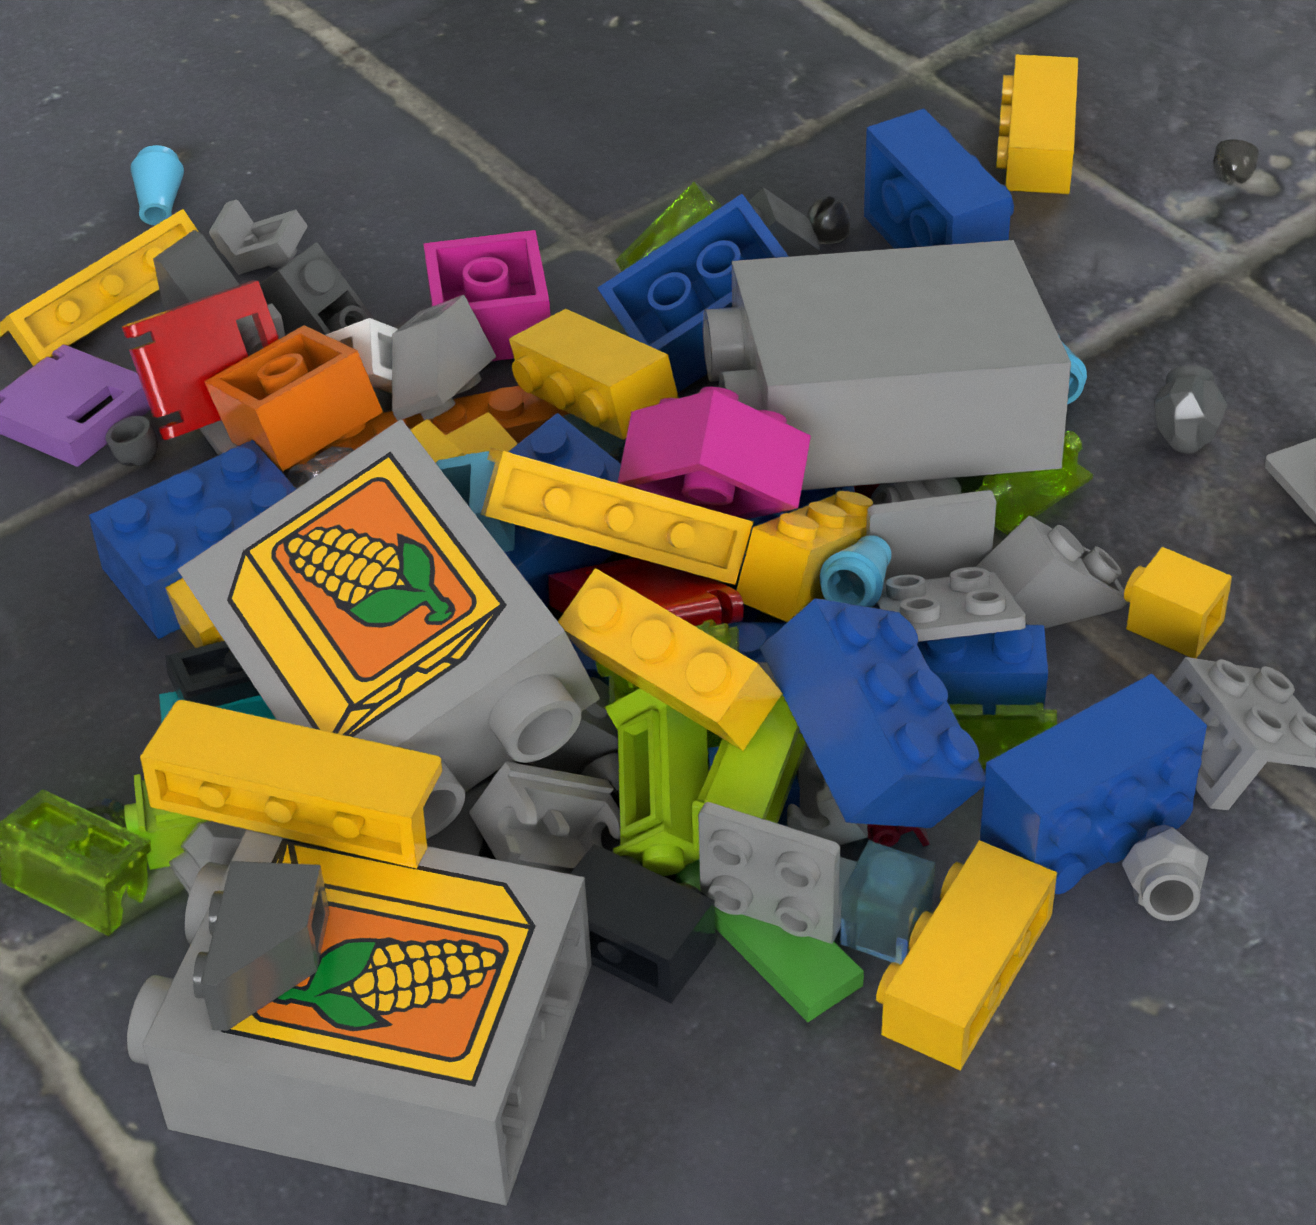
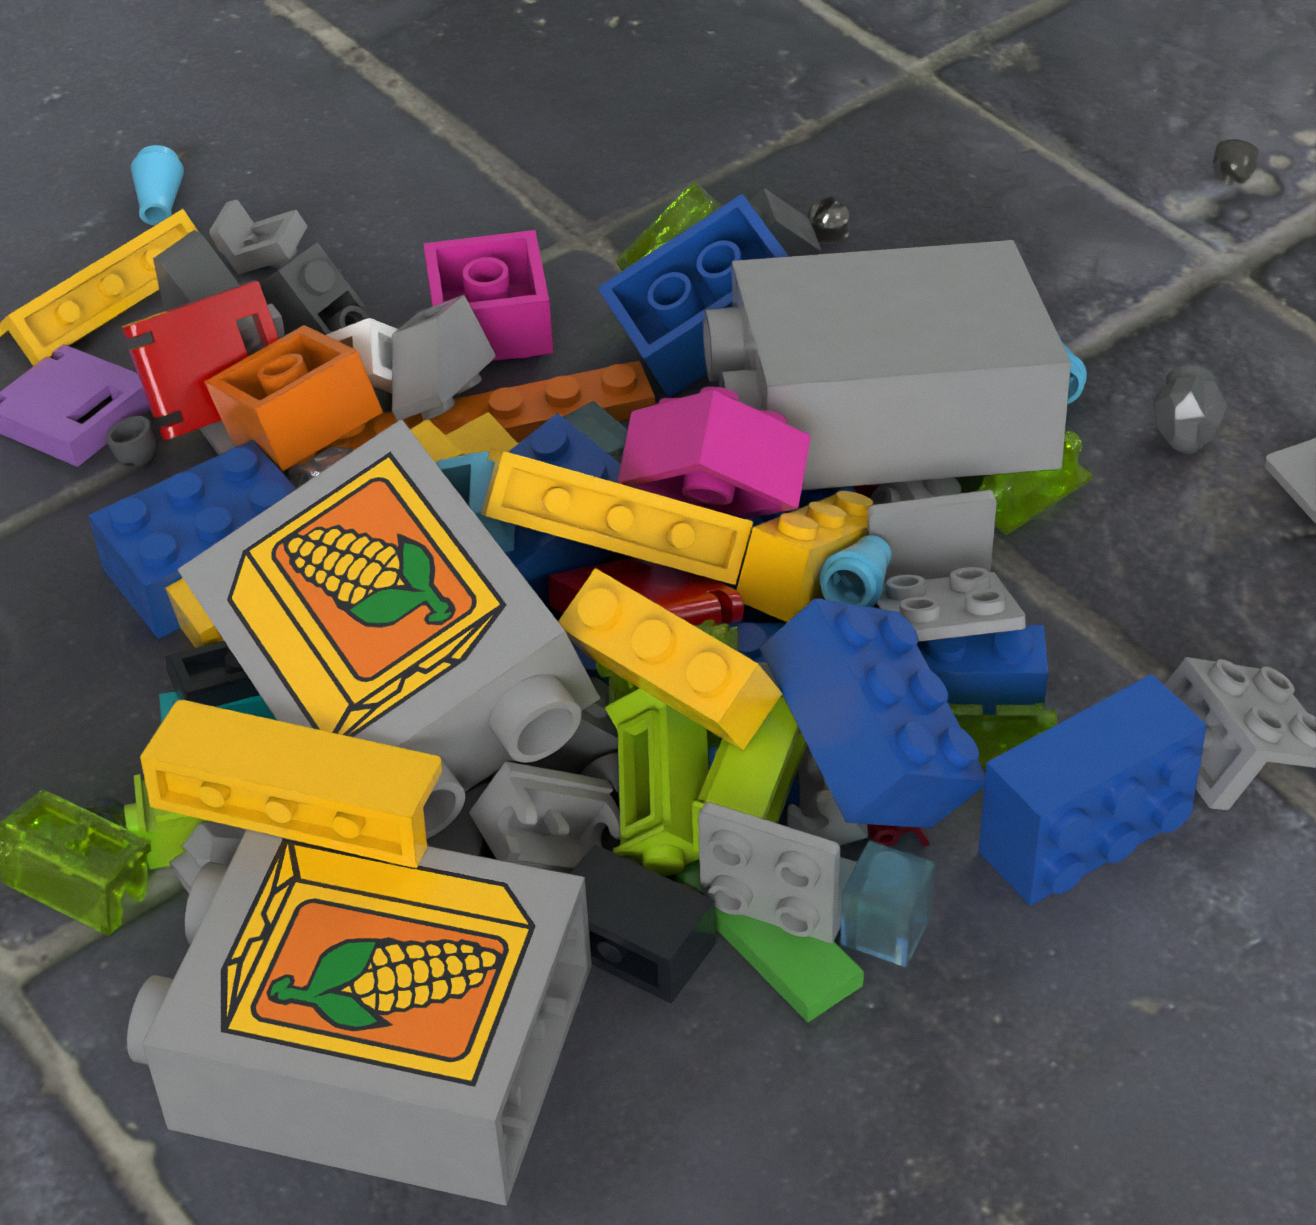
dark grey slope [193,861,330,1031] -> none
yellow brick [509,309,679,440] -> none
blue brick [864,108,1014,249] -> none
yellow brick [876,840,1057,1071] -> none
light grey slope [976,515,1129,629] -> none
yellow brick [996,54,1078,194] -> none
light grey rock [1122,825,1209,921] -> none
yellow brick [1124,547,1232,658] -> none

